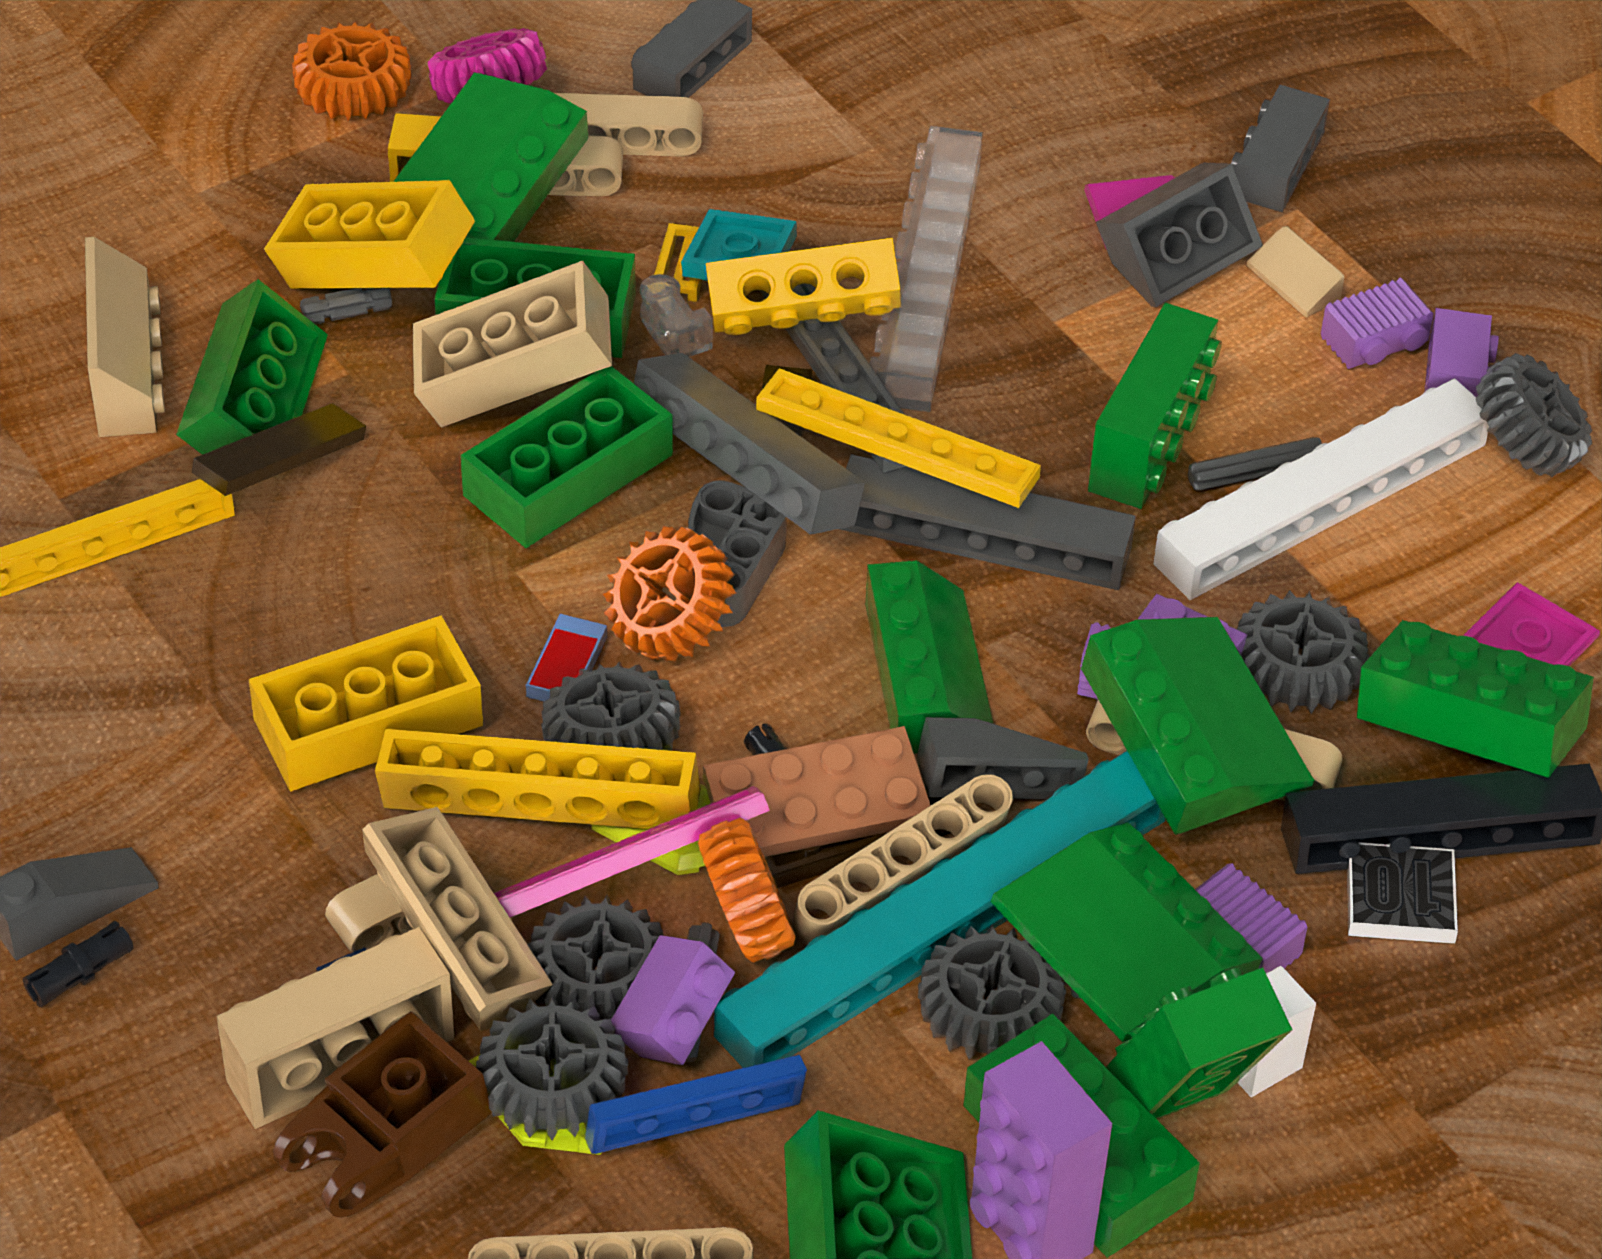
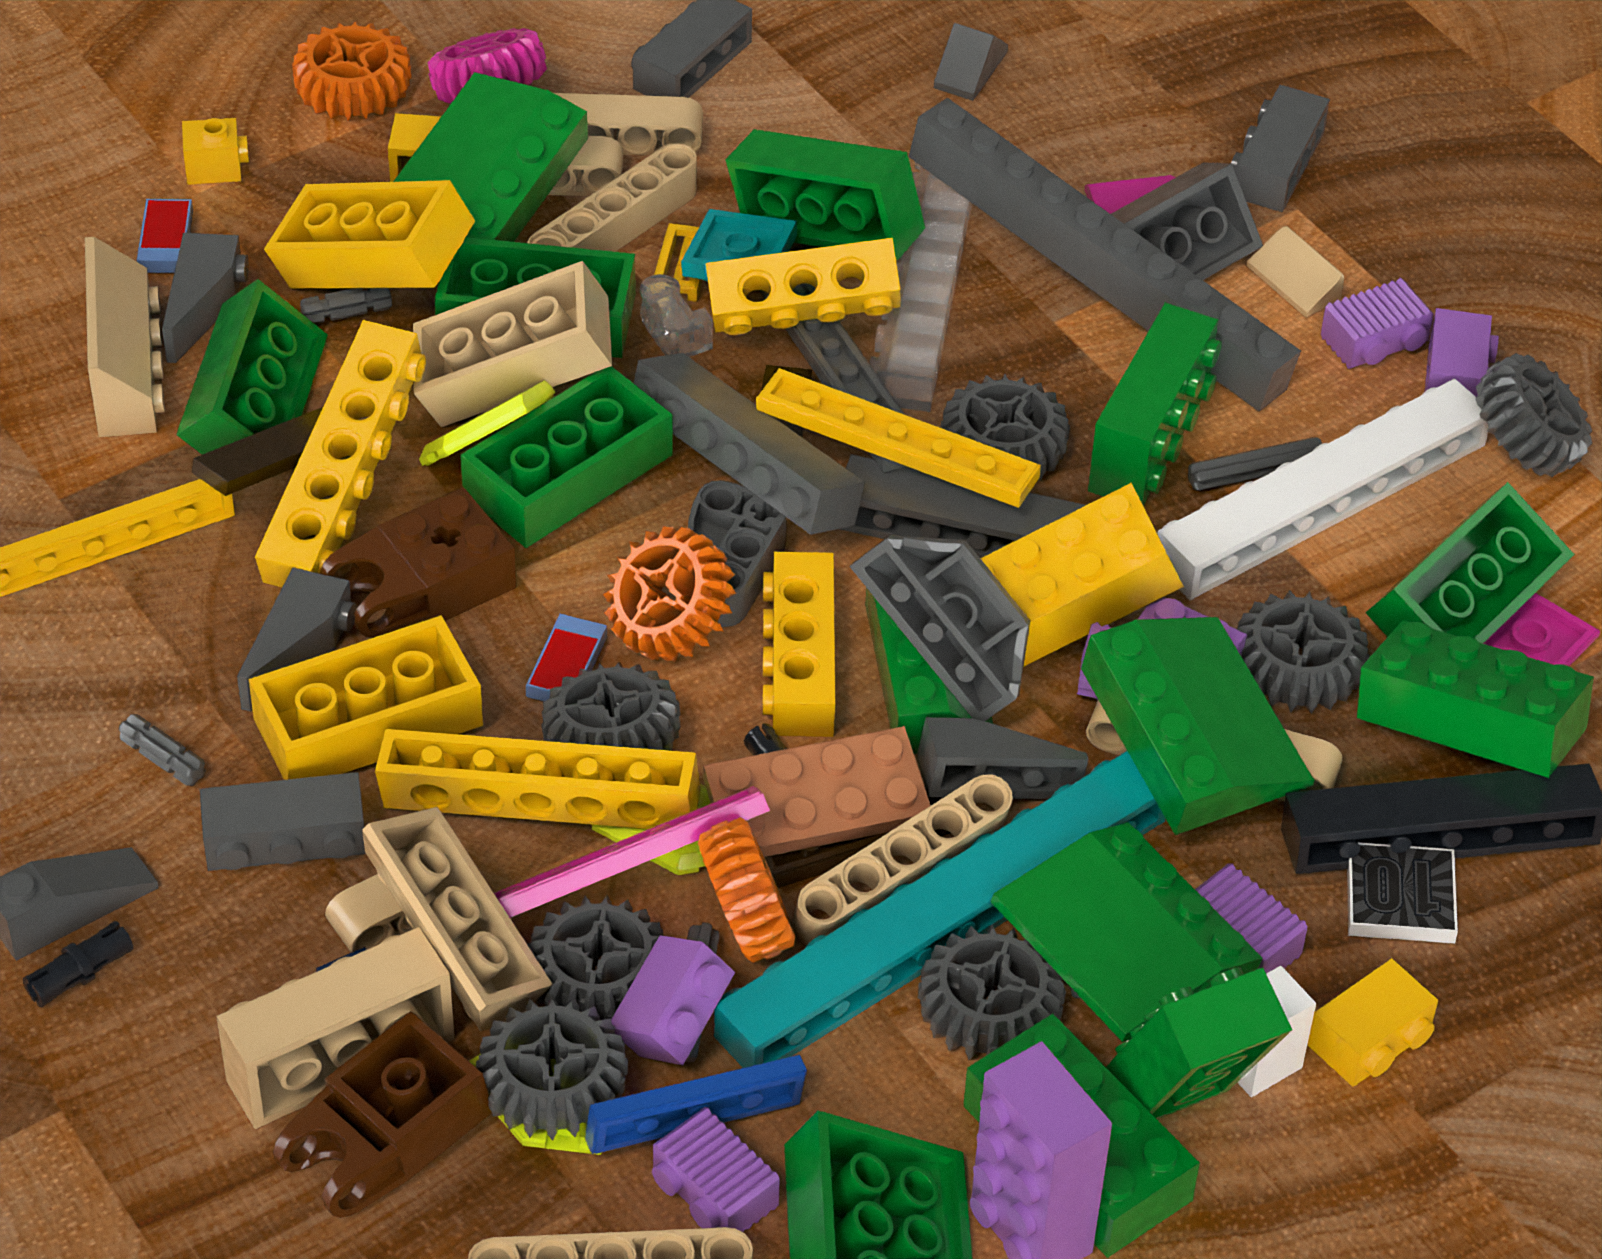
none -> dark grey axle [118,714,206,786]
none -> red tile [137,199,193,273]
none -> dark grey slope [162,233,249,363]
none -> yellow brick [182,118,249,185]
none -> dark grey brick [200,772,366,871]
none -> dark grey slope [237,568,357,712]
none -> yellow brick [255,320,426,588]
none -> reddish brown brick [320,487,516,638]
none -> neon yellow tile [419,380,555,466]
none -> tan beam [527,143,697,252]
none -> medium lavender brick [652,1107,780,1232]
none -> green brick [725,129,926,260]
none -> yellow brick [762,552,835,737]
none -> dark grey wedge [849,535,1030,721]
none -> dark grey brick [909,98,1301,411]
none -> dark grey slope [934,23,1008,101]
none -> dark grey gear [940,374,1070,481]
none -> yellow brick [980,483,1184,667]
none -> yellow brick [1307,958,1438,1087]
none -> green slope [1365,482,1575,643]

